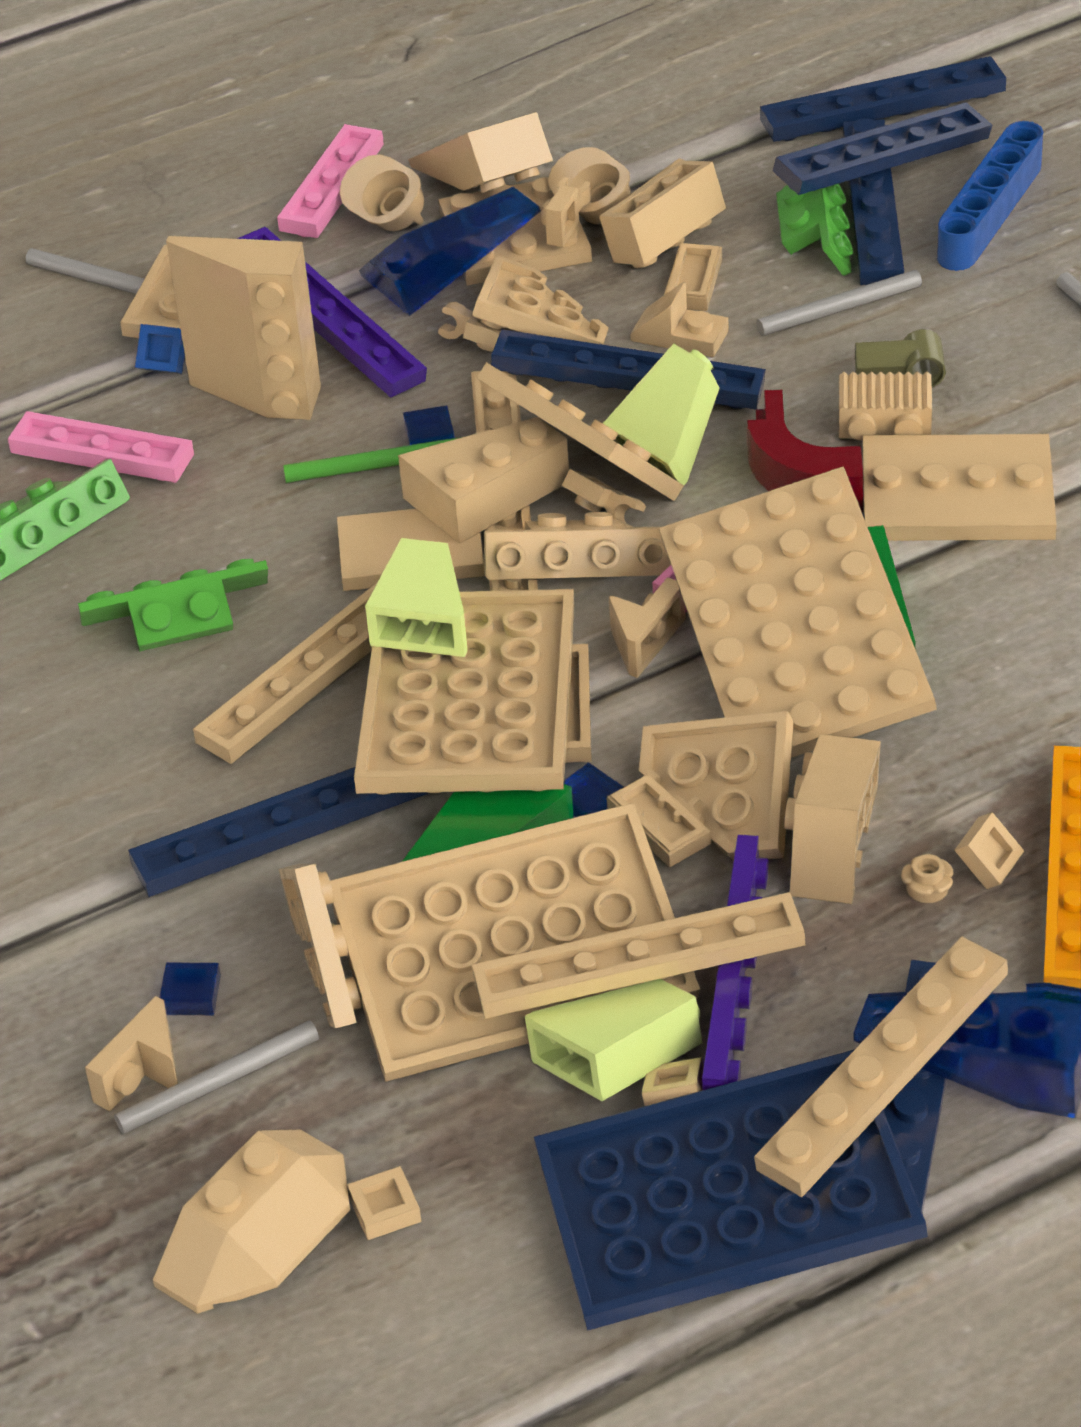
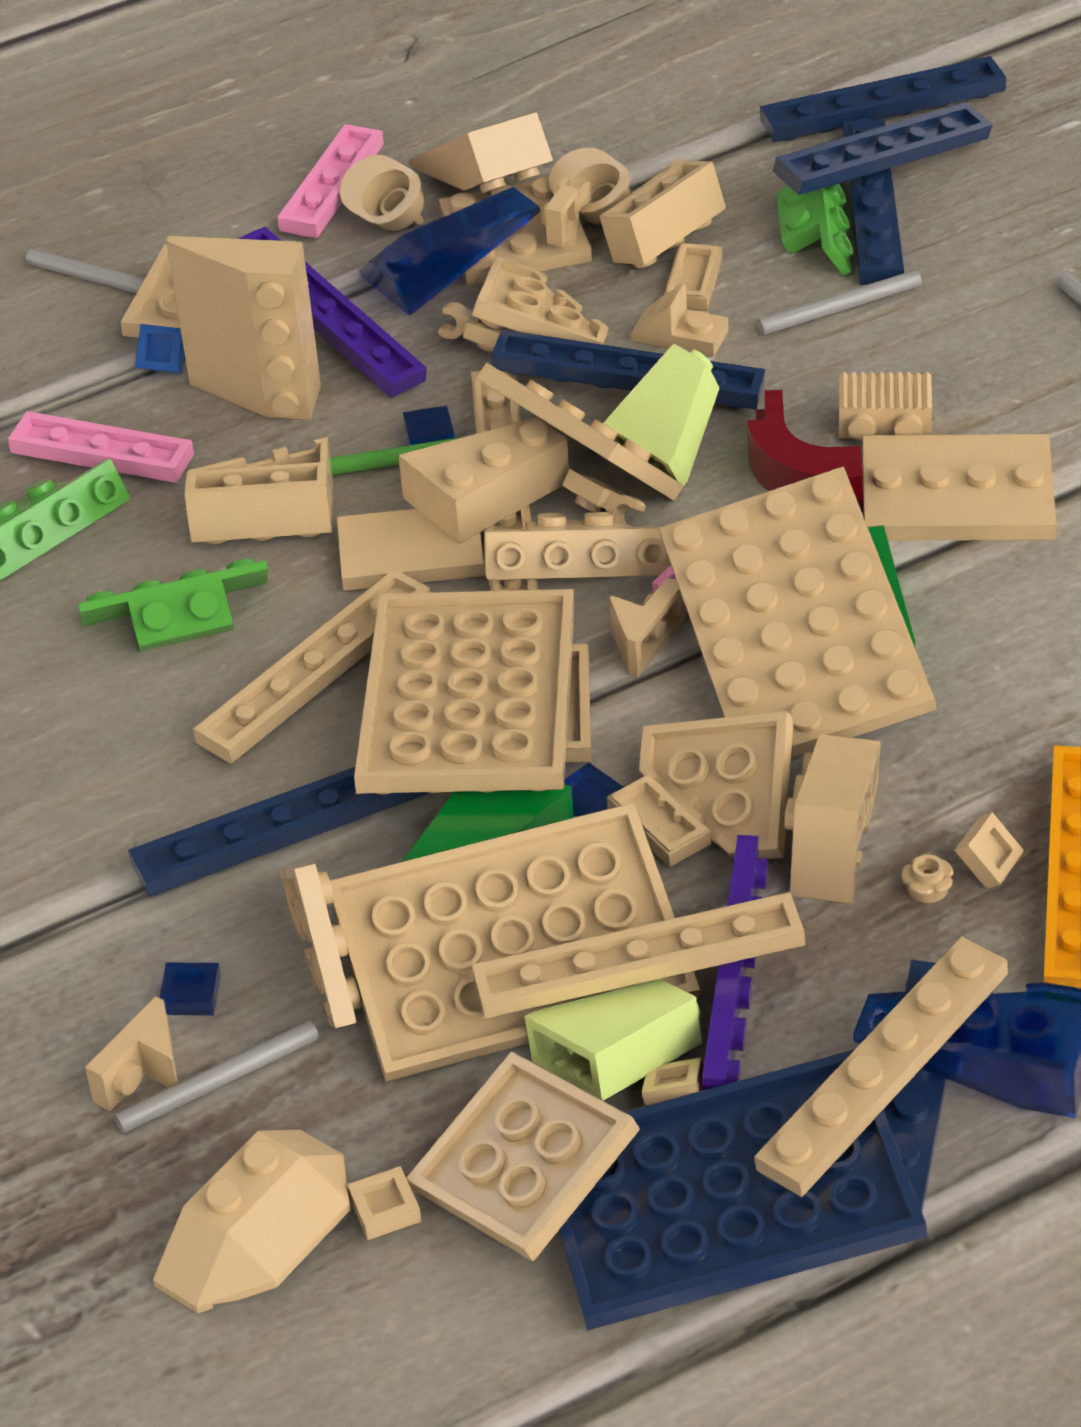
yellowish green slope [365,538,468,657] -> none
olive piece [855,329,946,388] -> none
blue beam [937,121,1043,271] -> none
none -> tan wedge [184,437,333,544]
none -> tan plate [406,1051,640,1262]

